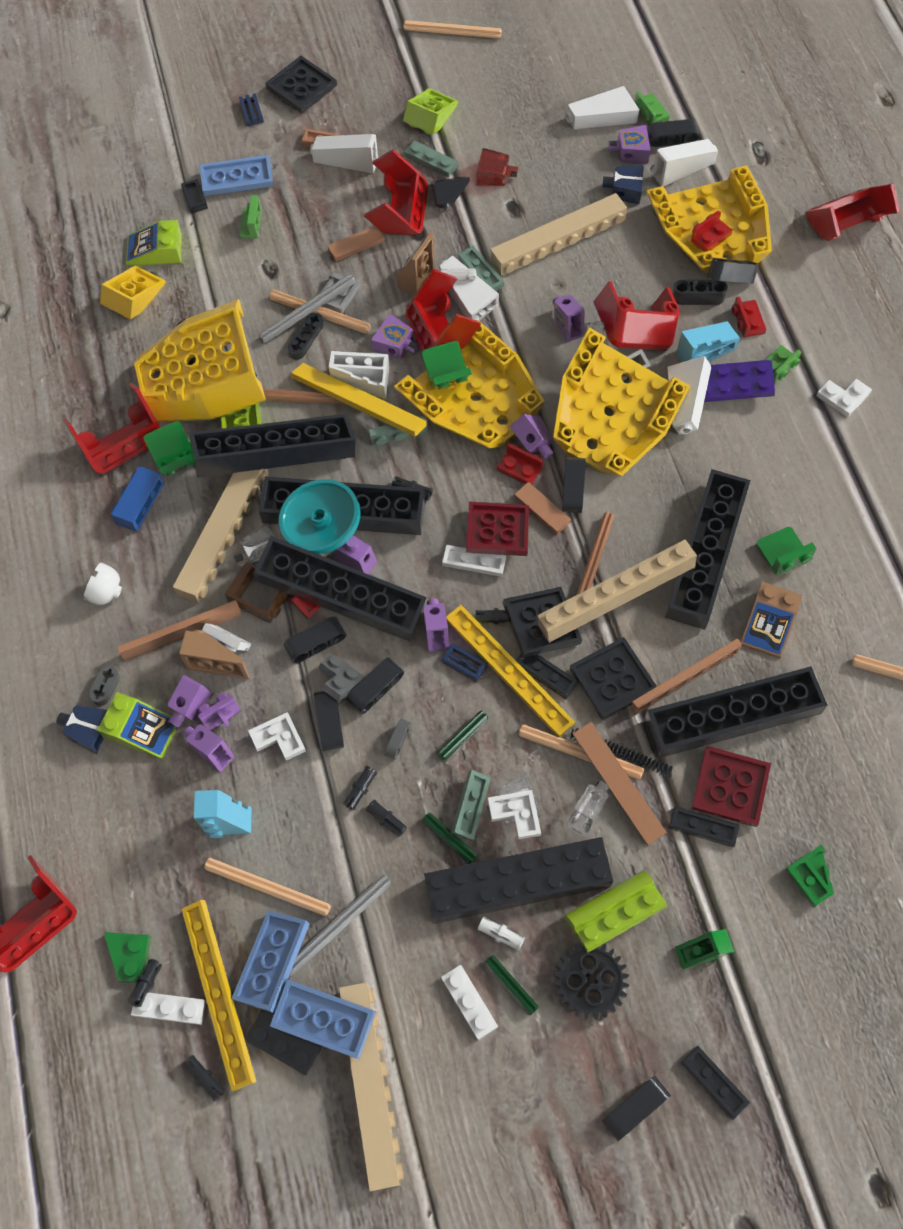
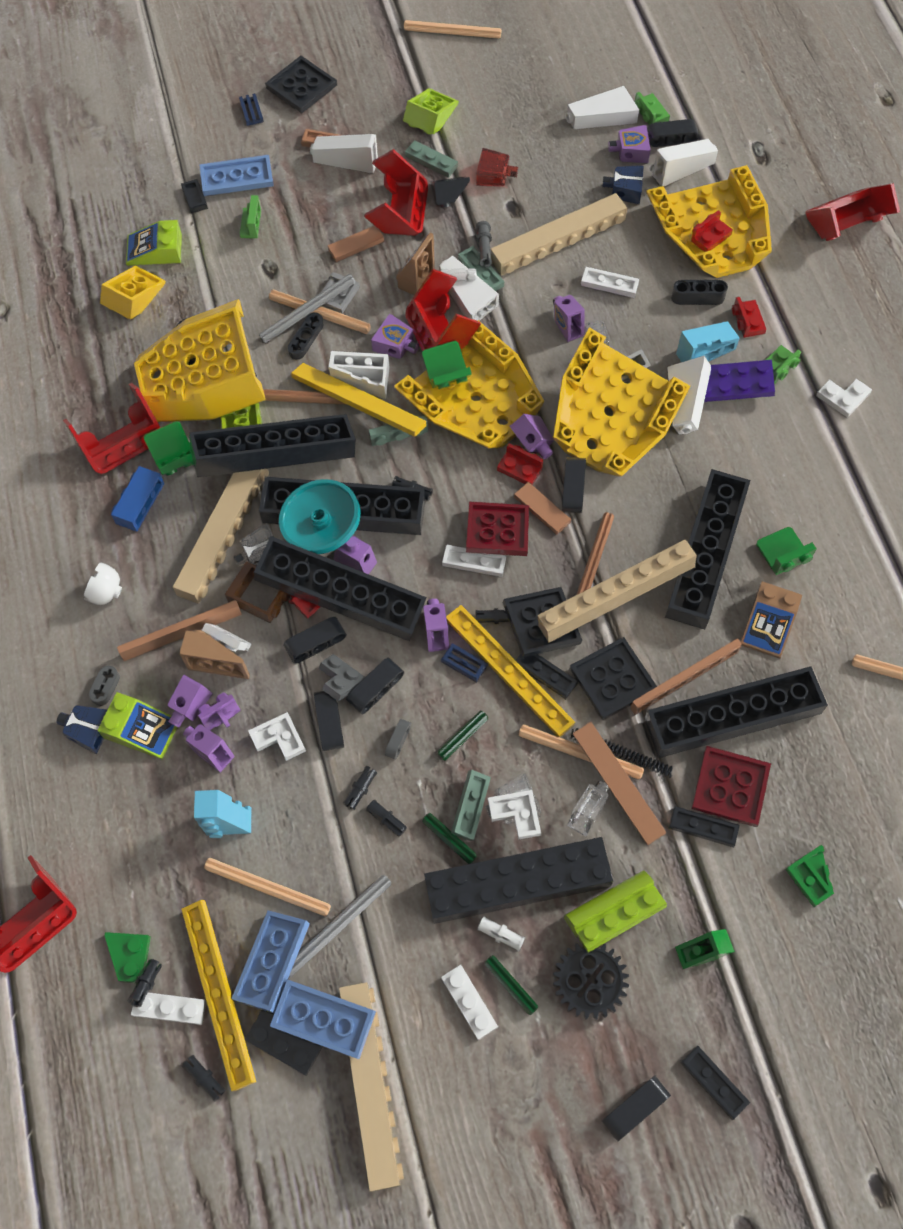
red windscreen [593,281,680,351] -> none
beam [707,258,759,284] -> none
none -> dark grey pin [475,221,492,267]
none -> white plate [581,267,639,298]

